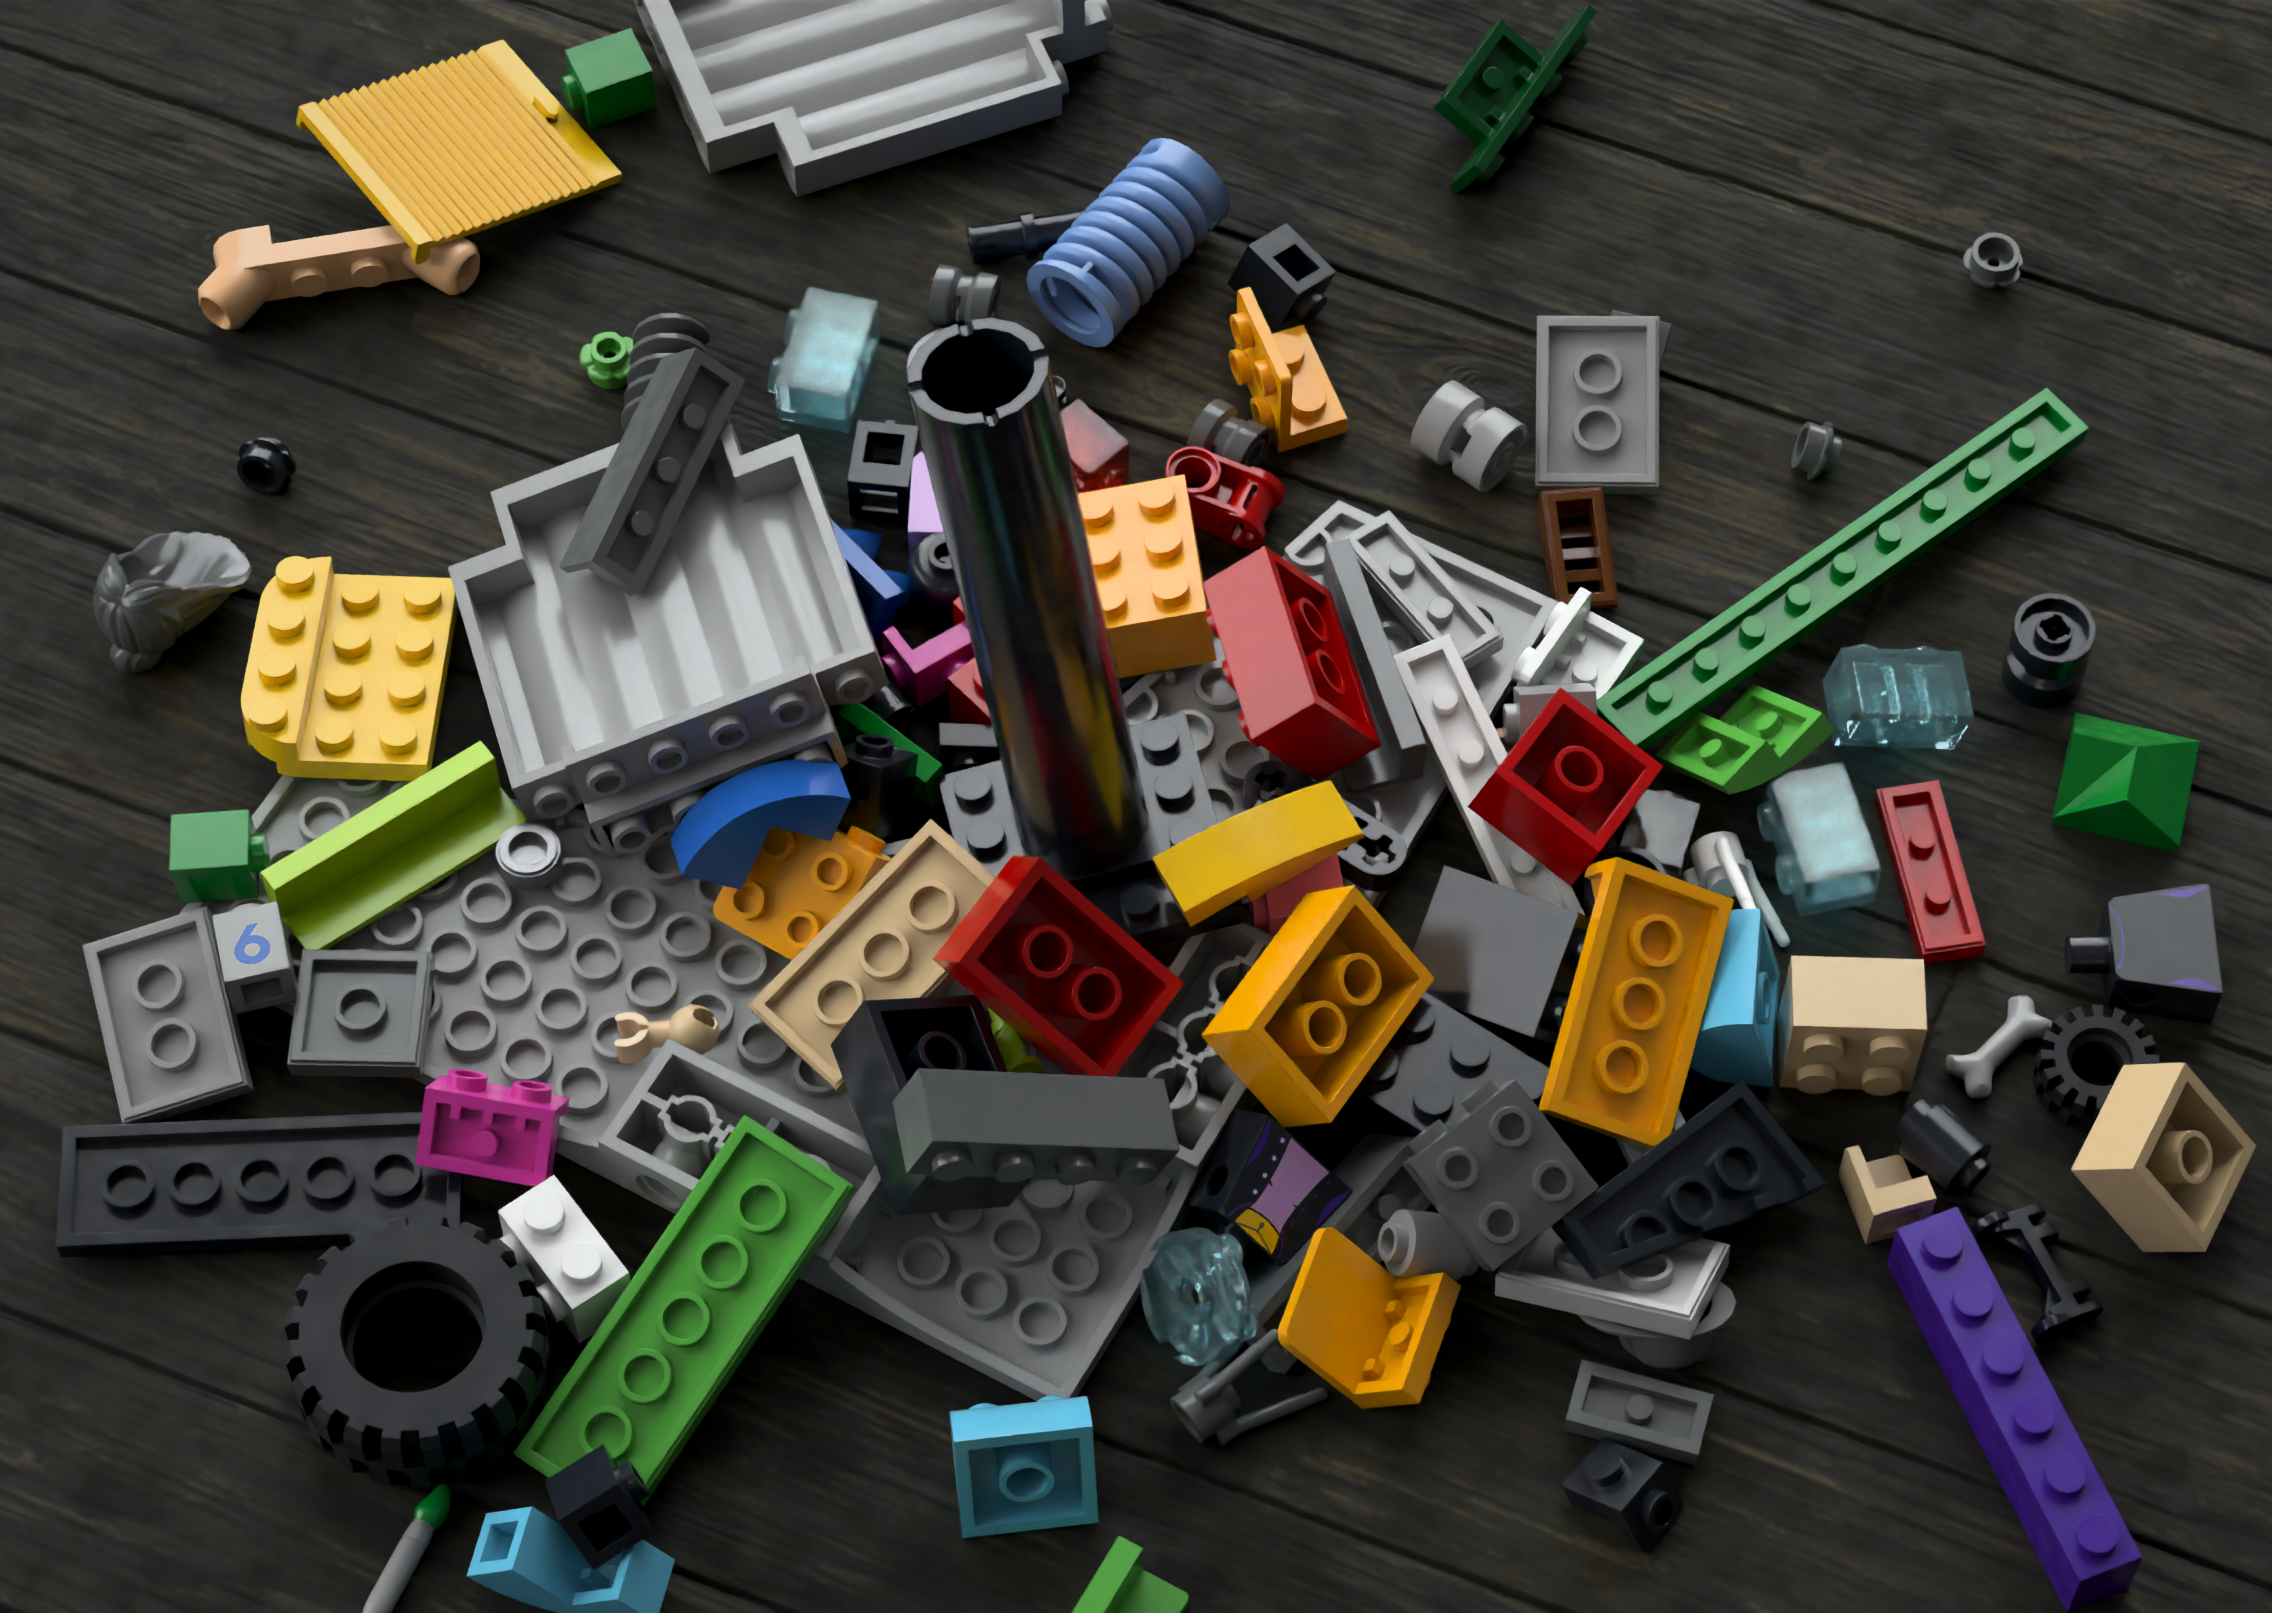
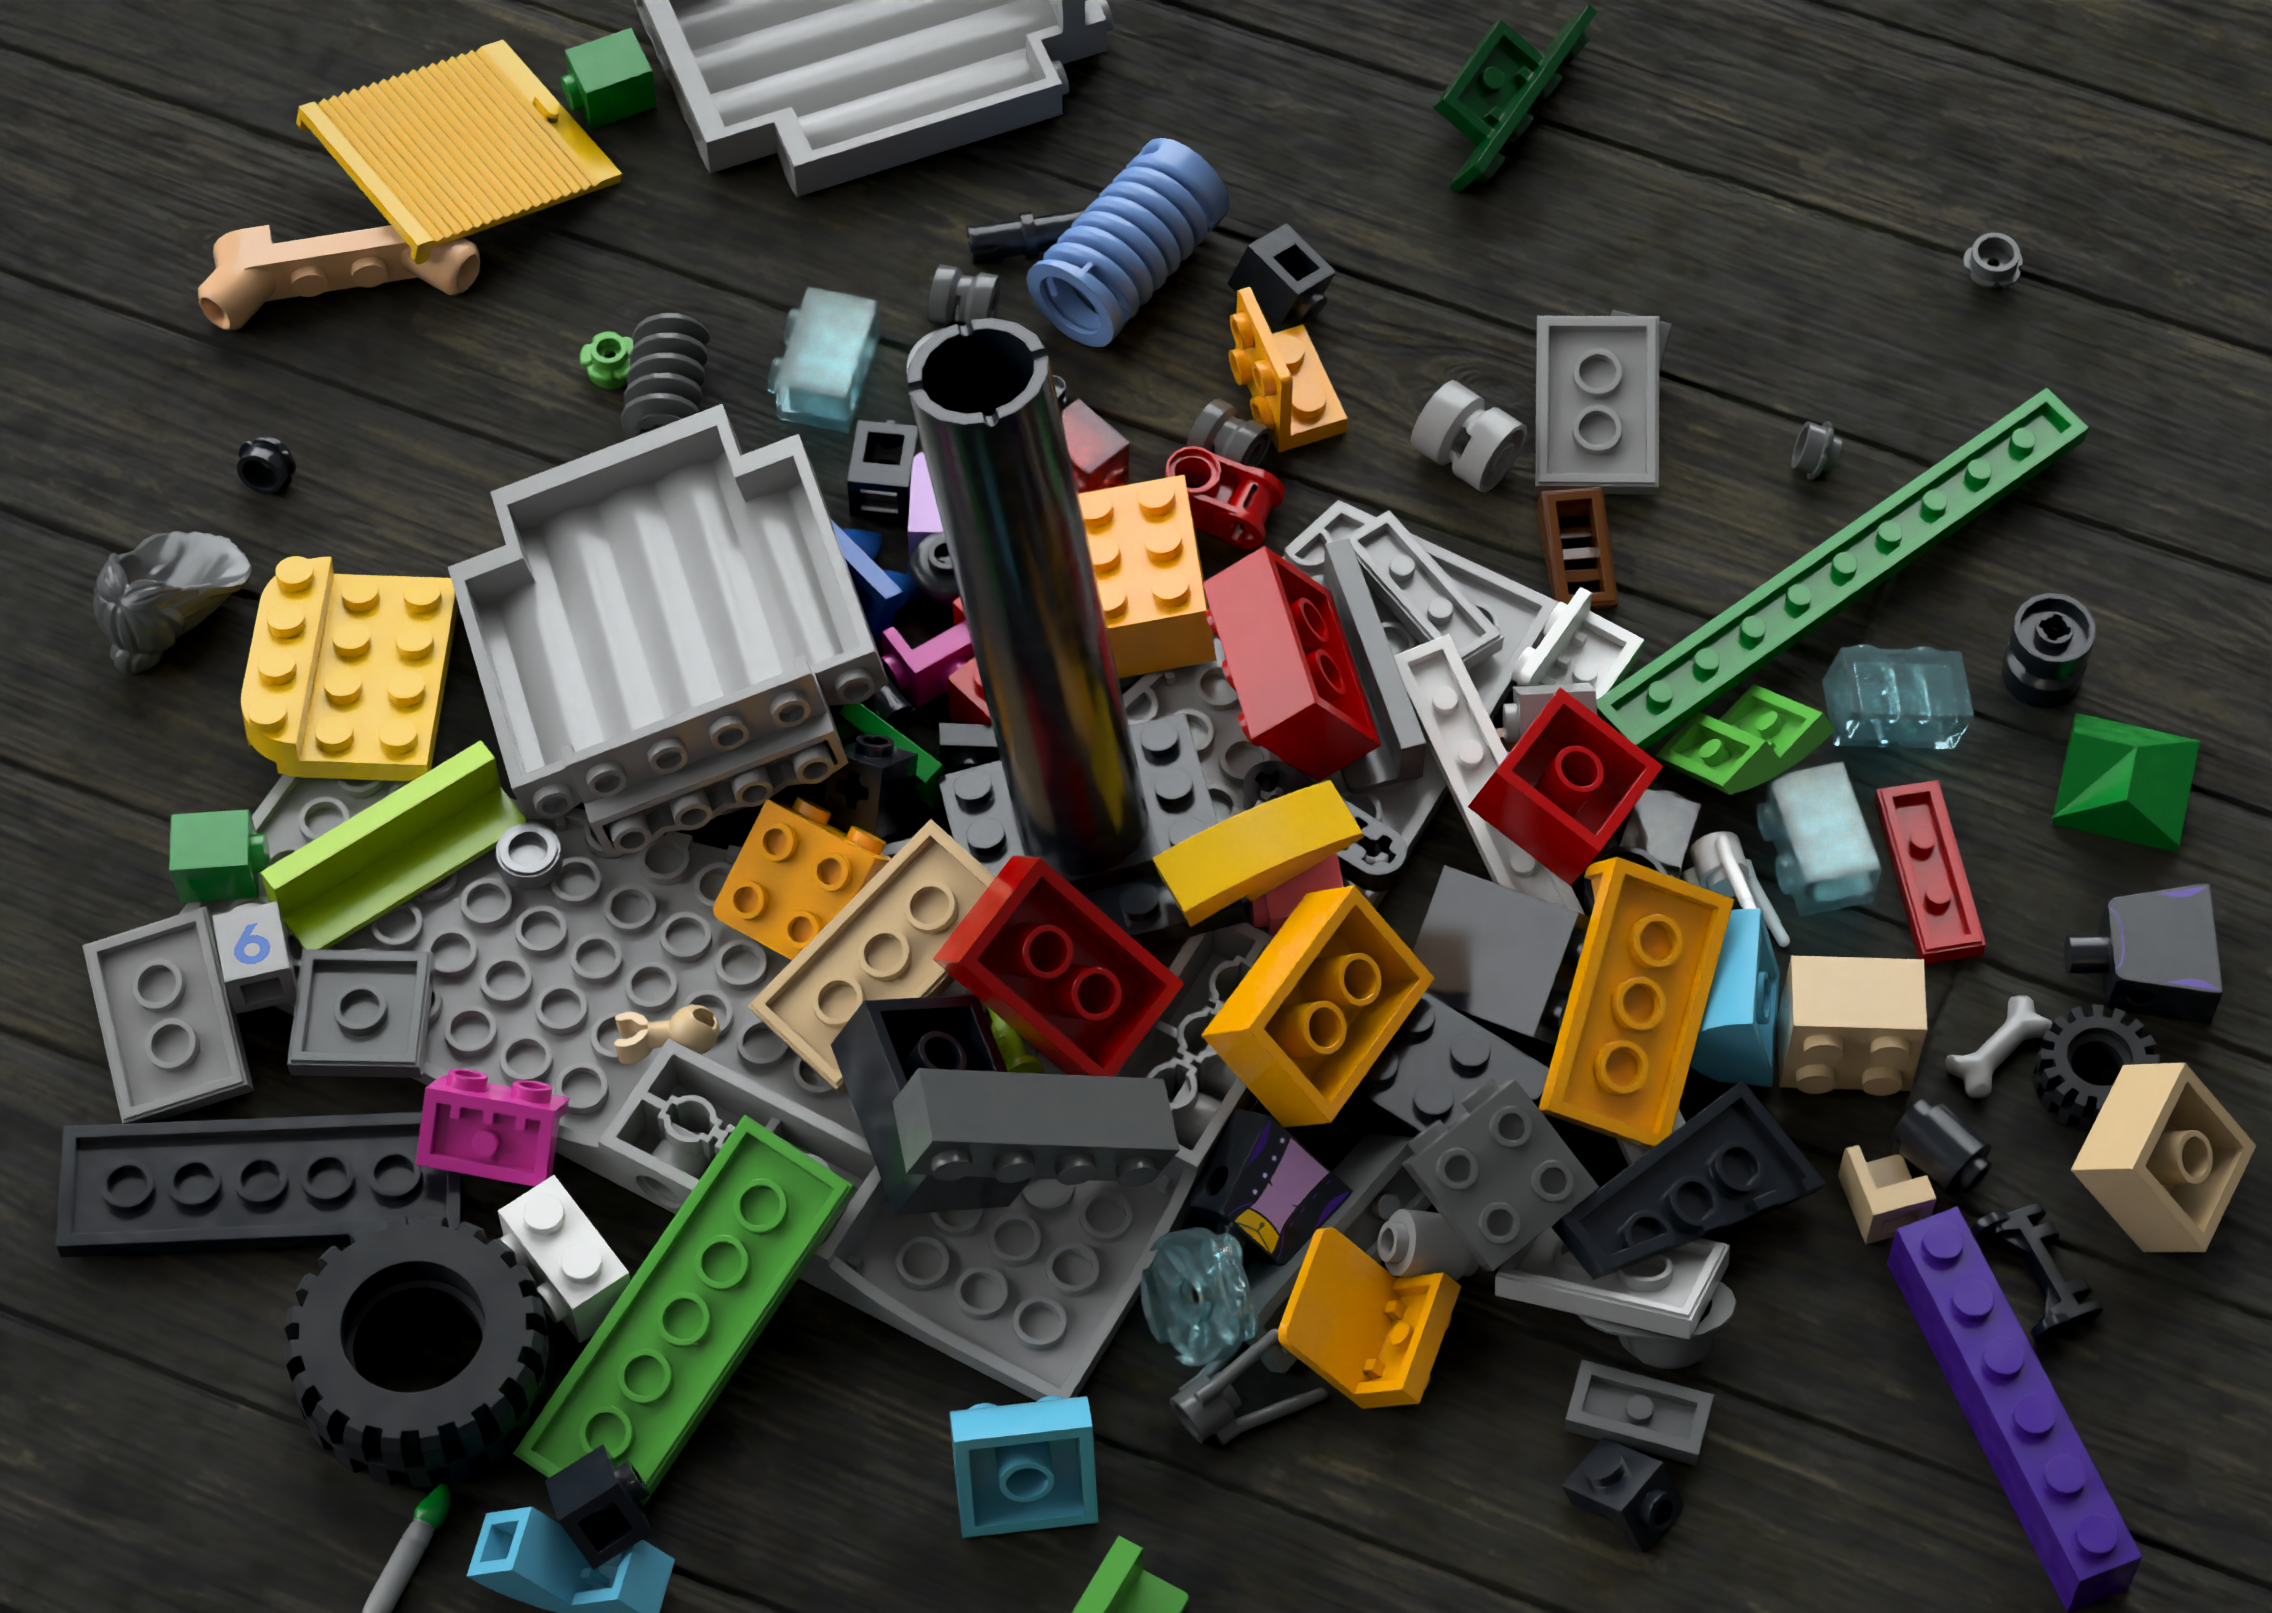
dark grey panel [559,347,745,596] -> none
blue brick [670,759,851,890] -> none

